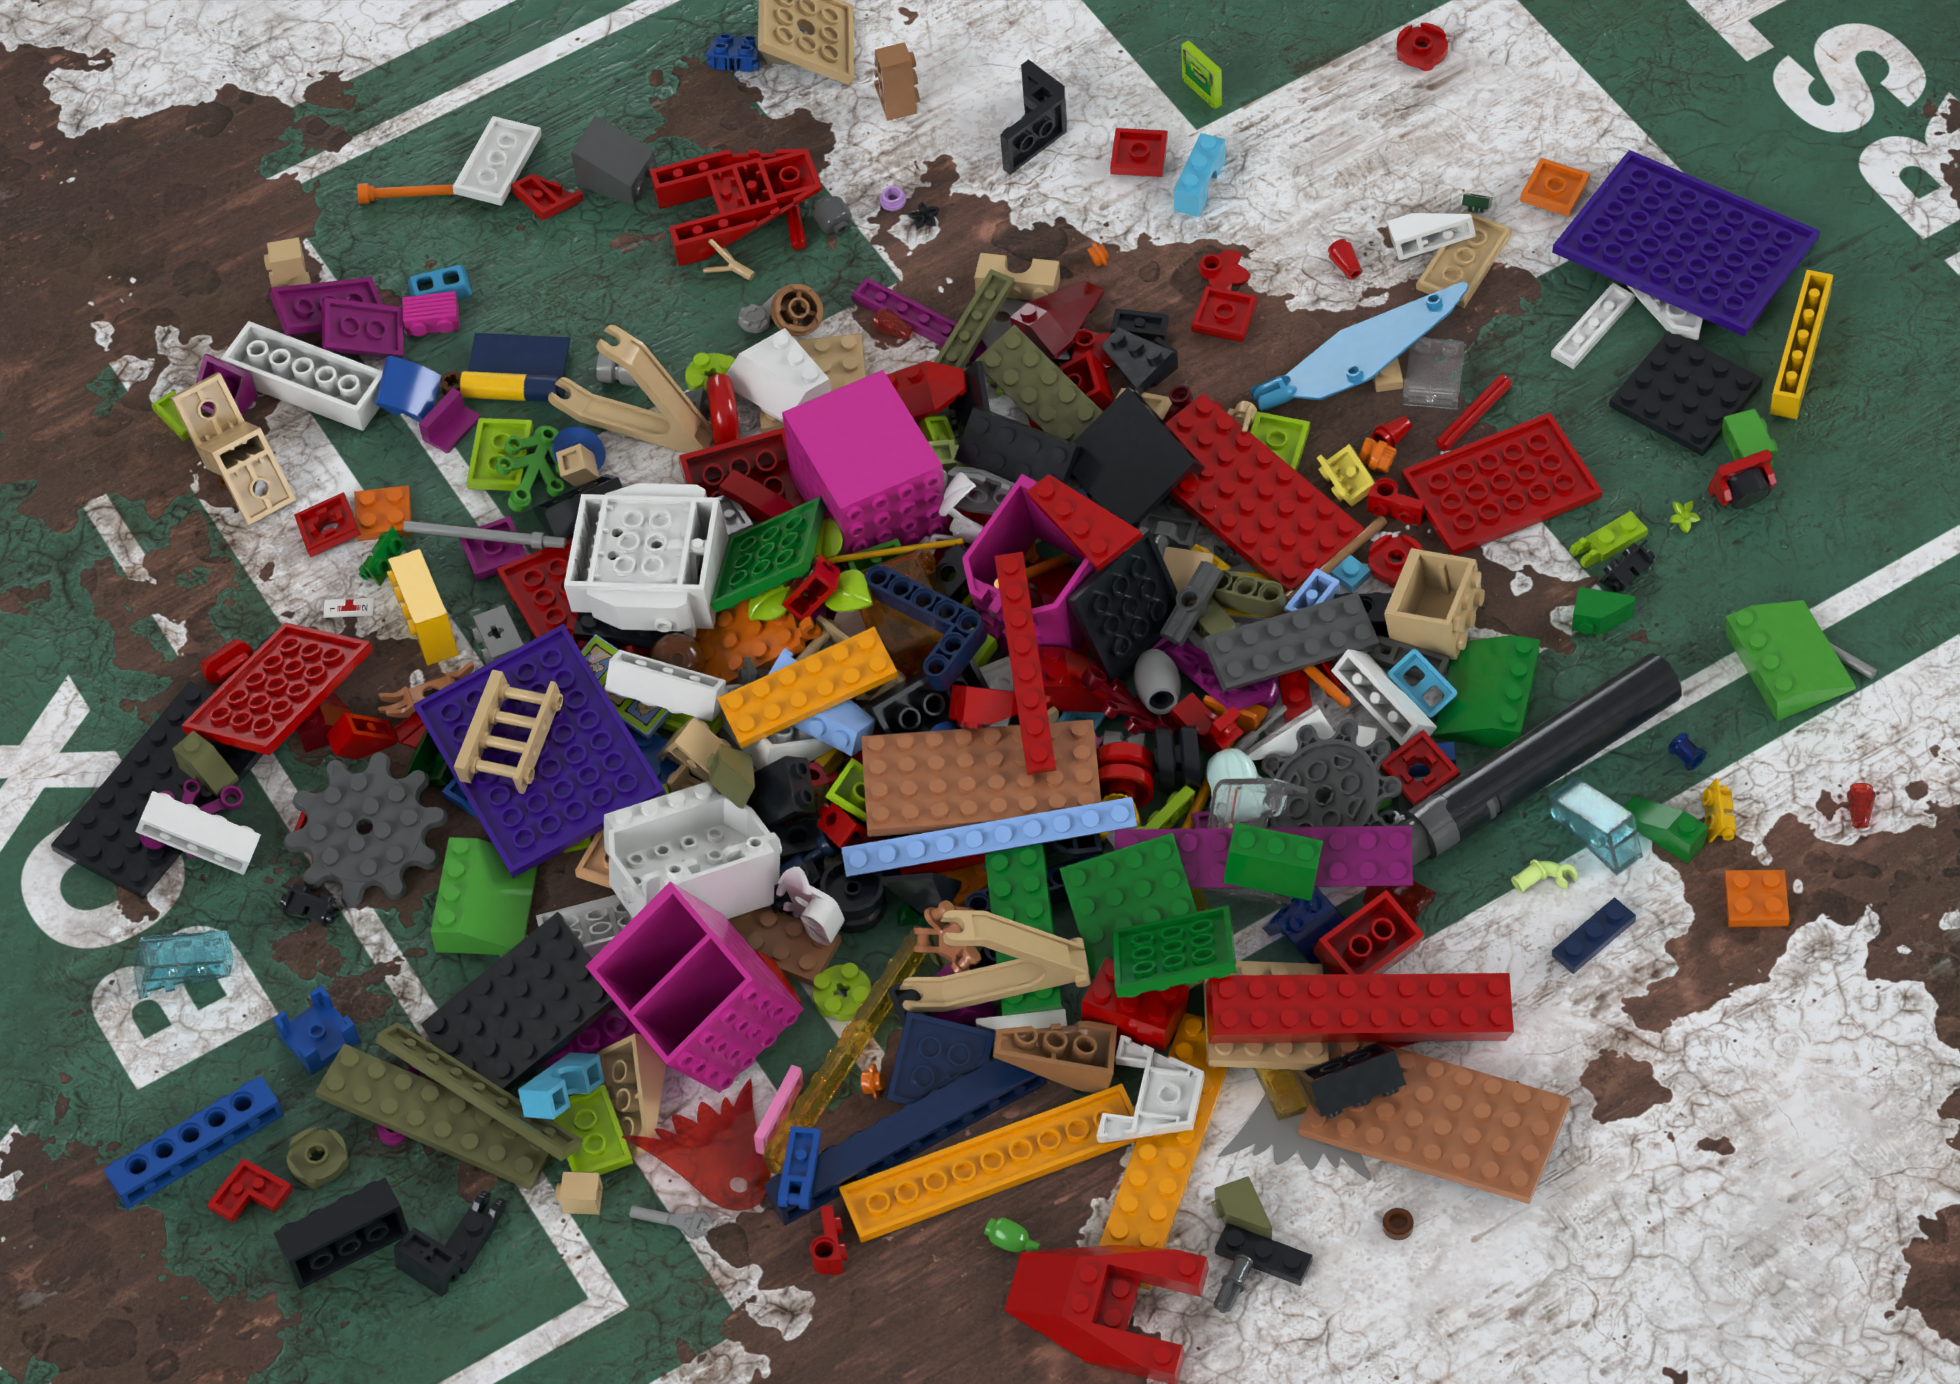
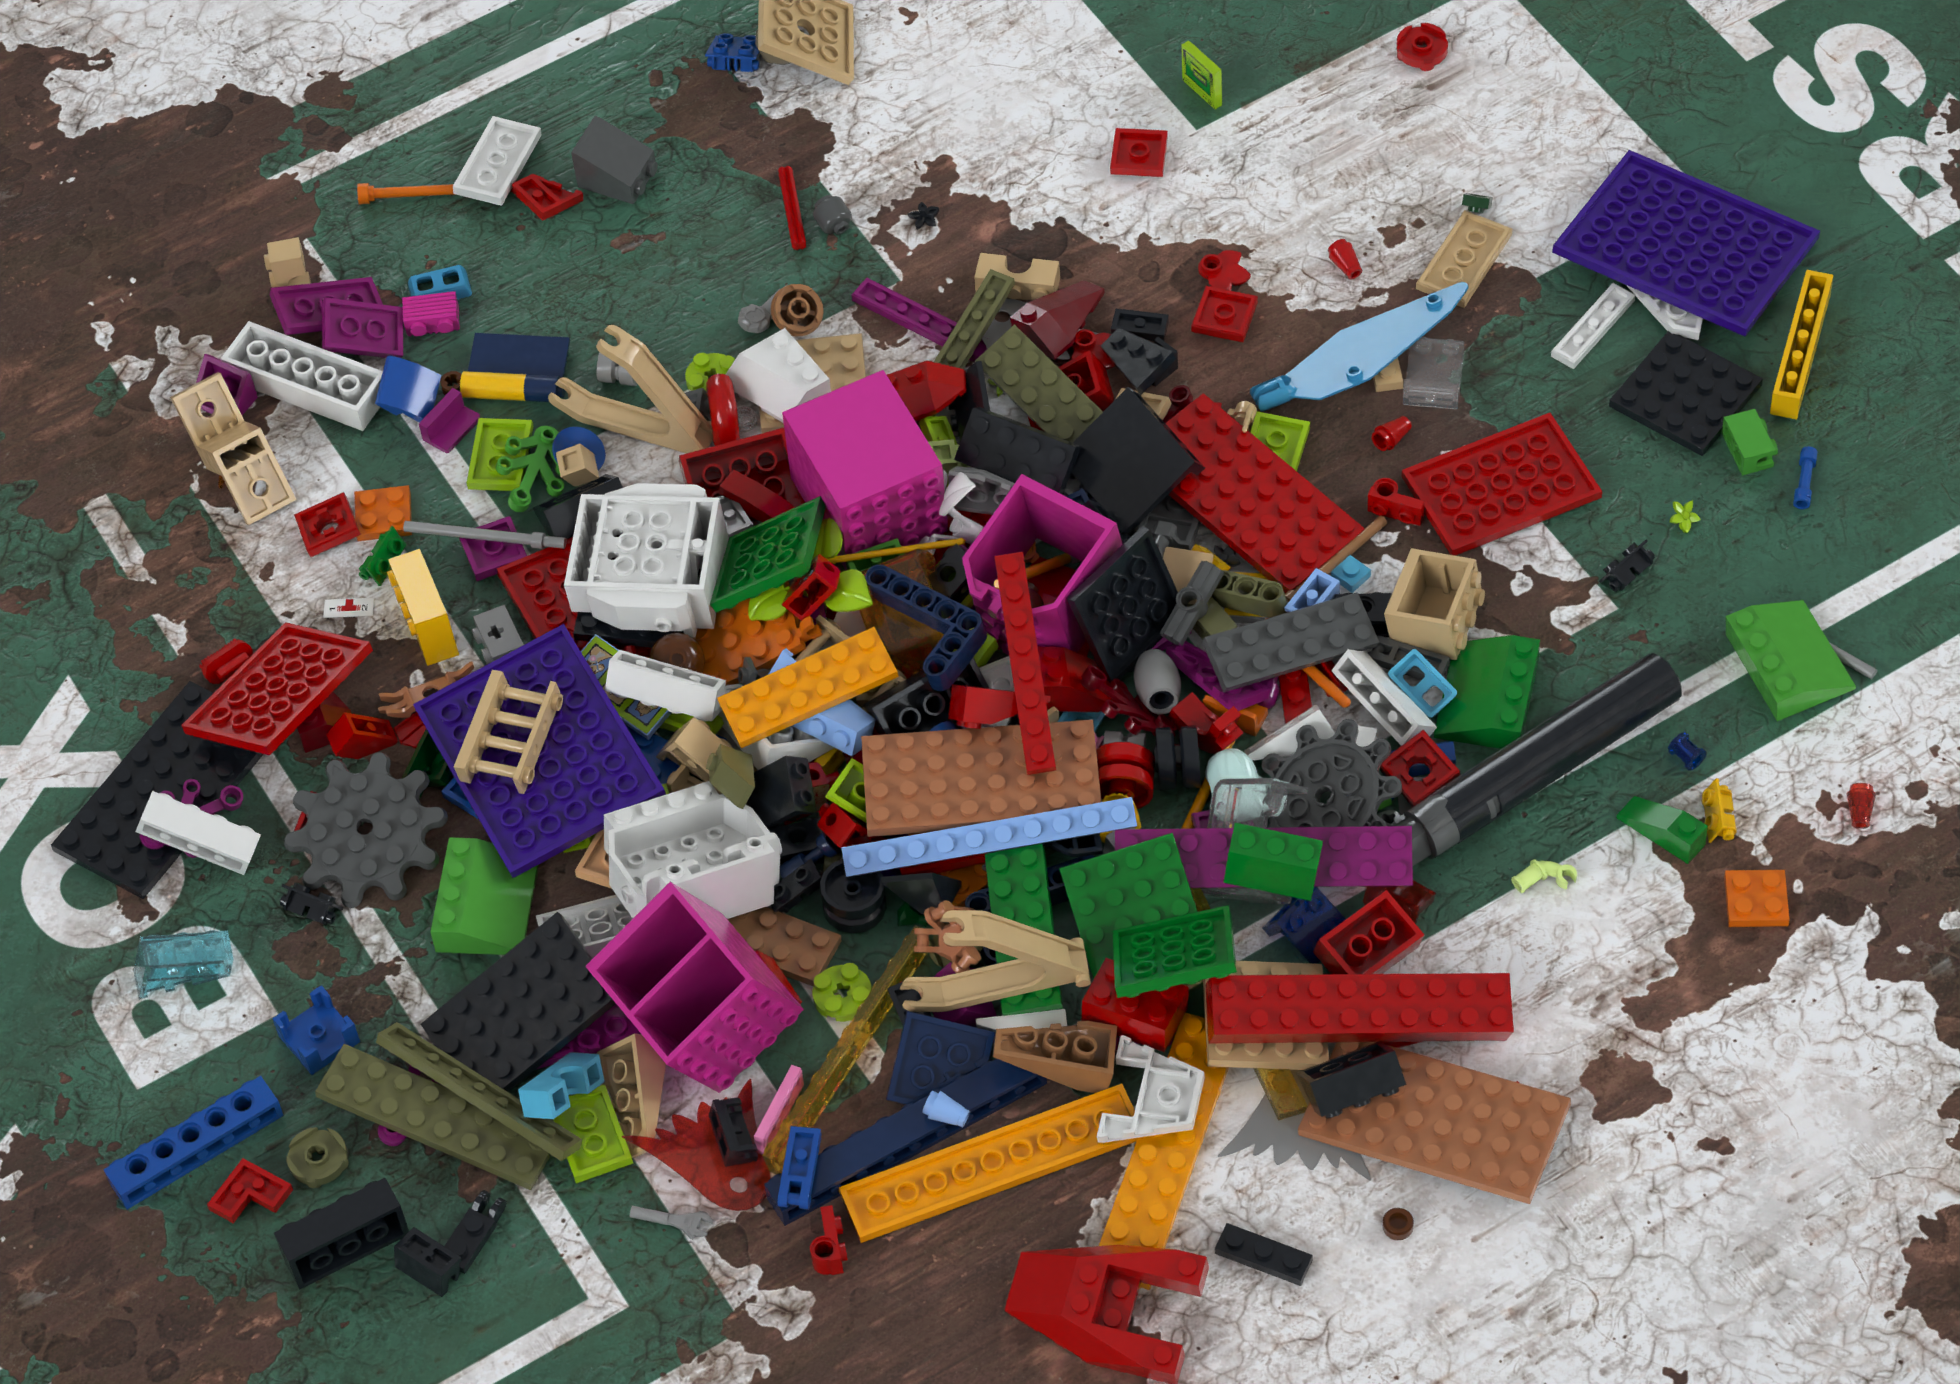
lime tile [151,390,190,441] -> none
olive slope [172,731,239,798] -> none
tan brick [555,1172,603,1215] -> none
red wedge [649,149,822,266] -> none
tan plant [703,239,755,281] -> none
white piece [776,867,845,946] -> none
orange plate [861,1064,885,1099] -> none
clear red cone [871,308,913,341] -> none
medium nougat wedge [874,42,920,121] -> none
lavender plate [880,186,906,211] -> none
bright green plant [984,1218,1040,1253] -> none
black bracket [1000,59,1067,175] -> none
red wing [1027,474,1143,571] -> none
orange plate [1087,242,1110,268] -> none
lime plate [1135,785,1195,829] -> none
medium azure arch [1174,133,1226,217] -> none
olive slope [1211,1176,1272,1239] -> none
dark grey axle [1213,1254,1254,1314] -> none
light grey piece [1232,705,1287,752] -> none
light yellow bracket [1317,444,1375,507] -> none
orange piece [1359,438,1396,474] -> none
red plate [1368,534,1423,588] -> none
white slope [1387,213,1476,261] -> none
red axle [1436,374,1511,452] -> none
orange plate [1520,158,1590,217] -> none
clear light blue wedge [1549,777,1643,876] -> none
dark blue plate [1552,897,1636,974] -> none
lime hinge [1569,511,1648,568] -> none
green slope [1572,587,1636,635] -> none
piece [1707,449,1777,509] -> none
none -> black hinge [708,1098,758,1167]
none -> light blue cone [922,1091,970,1128]
none -> blue bar [1793,446,1818,509]

